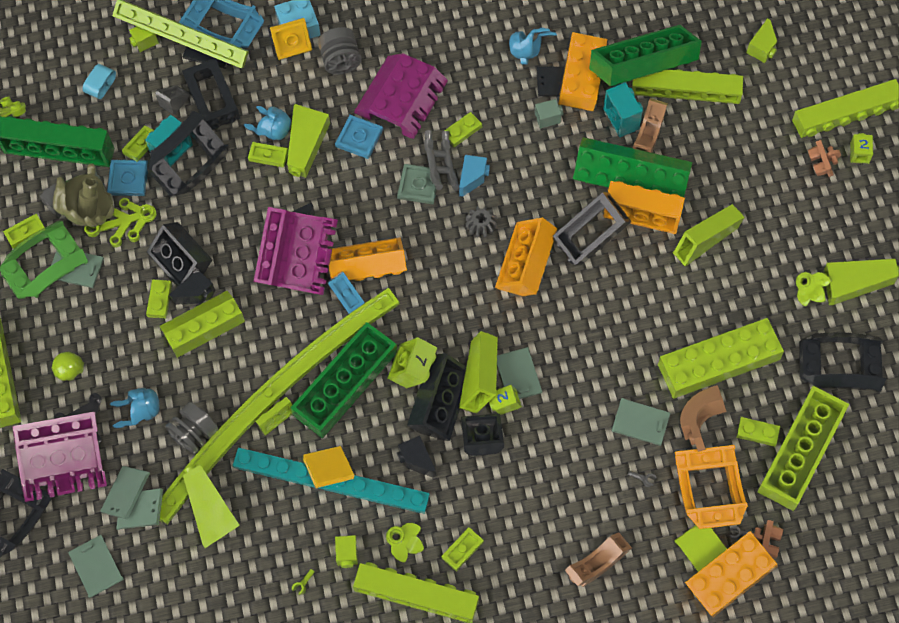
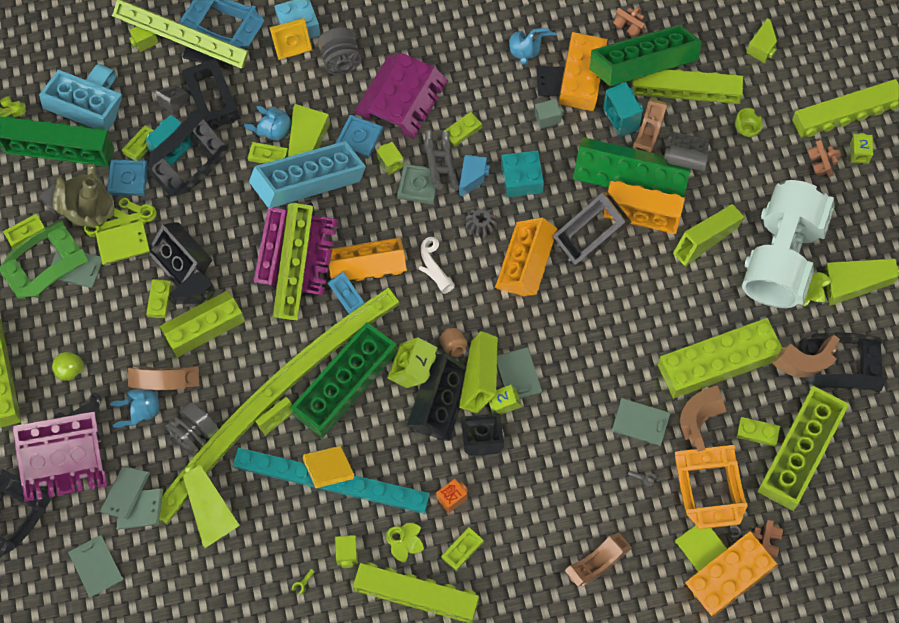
black slope [396,436,436,478] -> none
none -> medium azure slope [39,70,122,131]
none -> lime container [95,221,150,265]
none -> medium nougat arch [128,366,199,390]
none -> medium azure brick [249,141,366,209]
none -> lime brick [273,203,313,321]
none -> lime brick [376,142,404,175]
none -> white plant [419,237,455,294]
none -> orange brick [436,479,468,514]
none -> medium nougat head [439,328,467,357]
none -> teal brick [501,150,544,198]
none -> nougat hips [613,7,646,38]
none -> dark grey piece [664,132,709,172]
none -> lime hair [735,108,763,137]
none -> light aqua cylinder [742,180,835,308]
none -> medium nougat arch [772,335,840,377]

